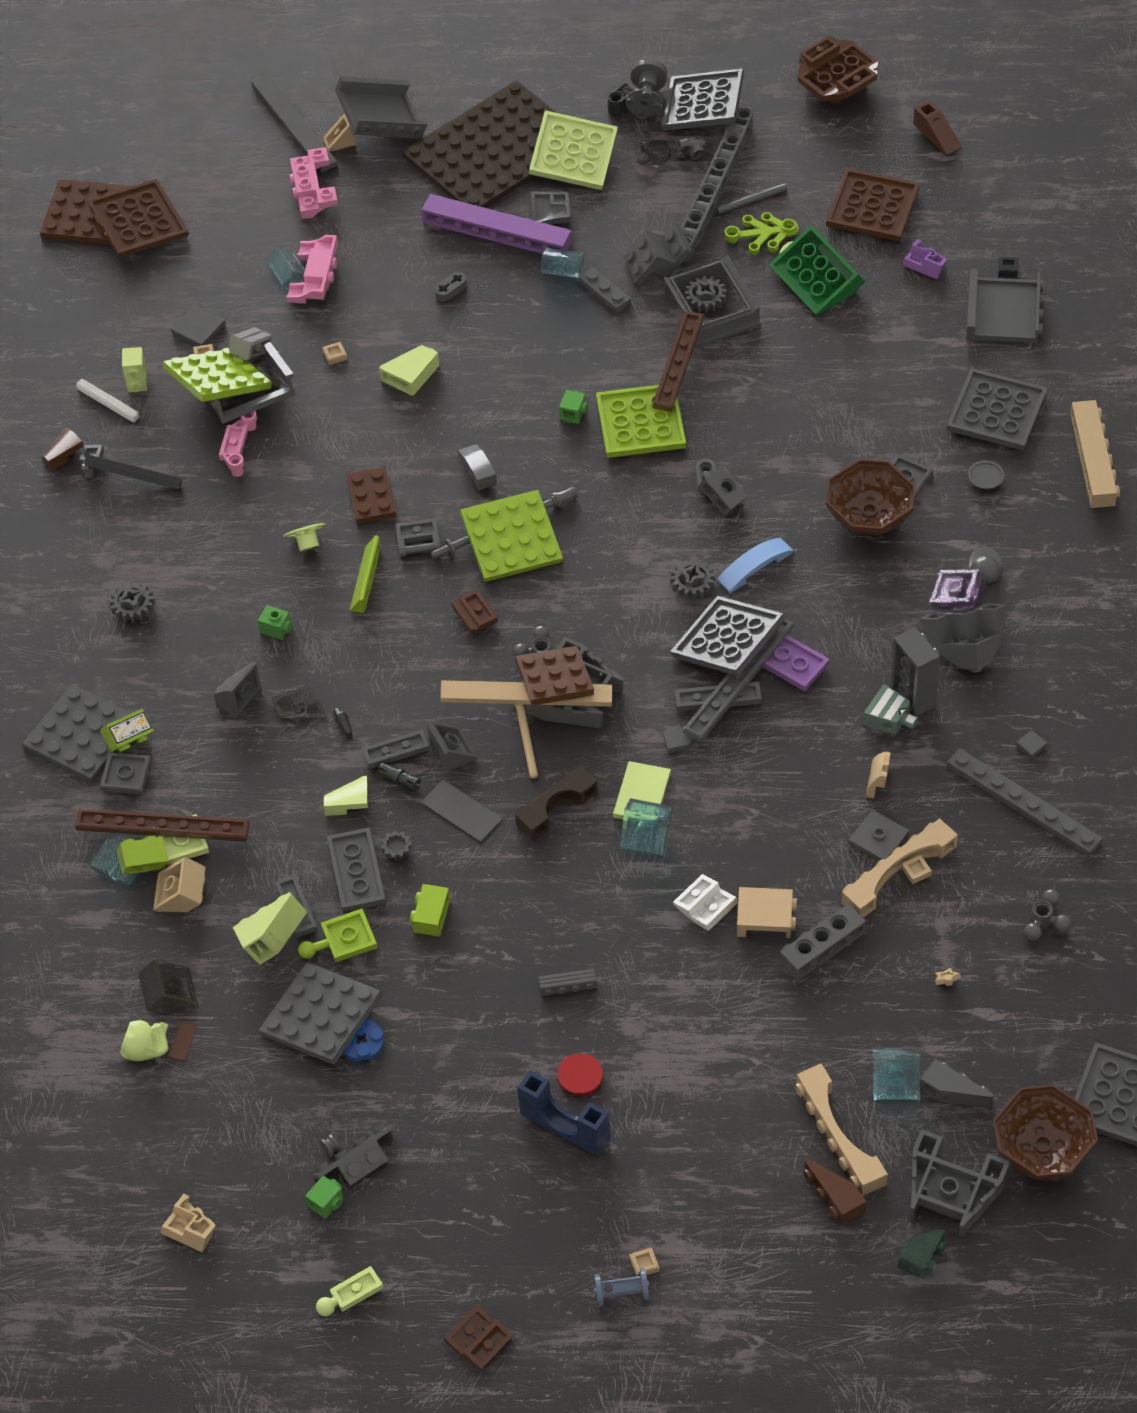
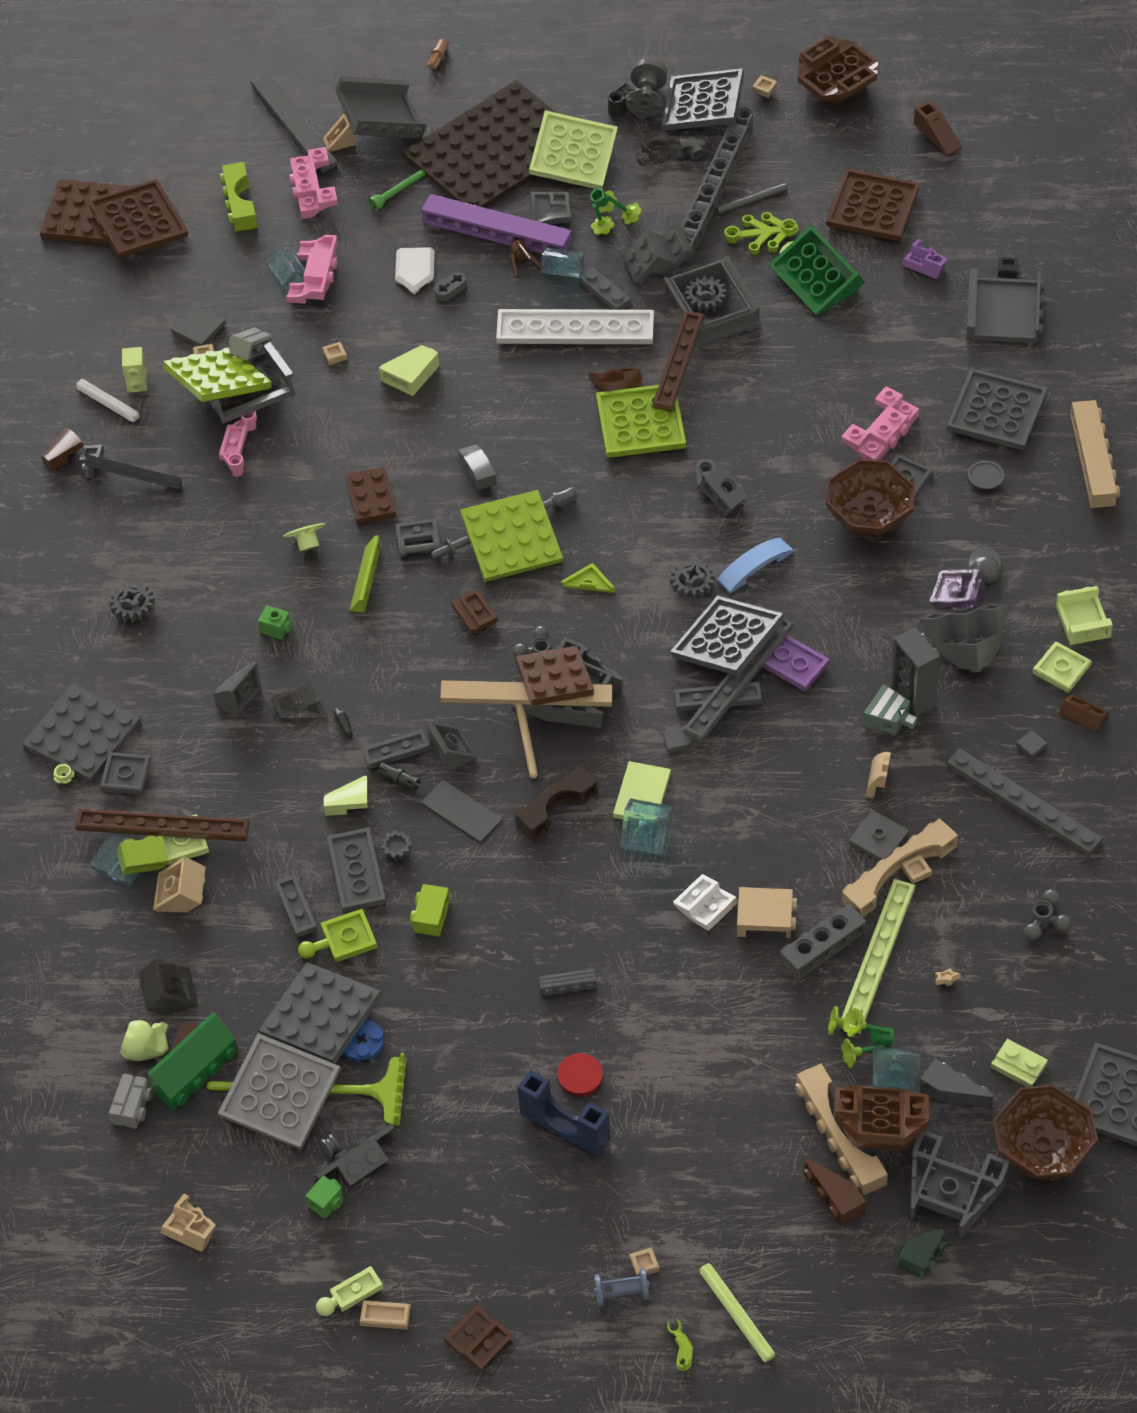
brick [100,708,154,752] -> none
yellowish green slope [233,892,307,965] -> none
bright green brick [559,389,588,424] -> none
none -> yellowish green plate [53,764,74,784]
none -> light grey brick [109,1074,153,1129]
none -> green slope [148,1012,238,1111]
none -> lime piece [207,1052,406,1126]
none -> light grey plate [218,1033,341,1150]
none -> lime arch [220,162,258,232]
none -> tan tile [360,1300,411,1330]
none -> bright green piece [368,169,425,211]
none -> white tile [395,247,435,295]
none -> medium nougat axle [427,39,449,70]
none -> white plate [496,309,654,344]
none -> reddish brown plant [509,240,546,278]
none -> lime tile [561,563,615,593]
none -> reddish brown slope [588,367,642,392]
none -> lime plant [590,188,642,235]
none -> lime arm [667,1319,694,1371]
none -> yellowish green axle [700,1263,775,1362]
none -> tan plate [752,75,777,98]
none -> lime plant [828,1006,894,1068]
none -> reddish brown piece [834,1085,929,1151]
none -> yellowish green tile [839,879,915,1034]
none -> bright pink bracket [841,386,919,460]
none -> yellowish green plate [991,1039,1048,1087]
none -> yellowish green tile [1032,641,1092,693]
none -> yellowish green panel [1056,586,1113,645]
none -> reddish brown slope [1059,694,1109,732]

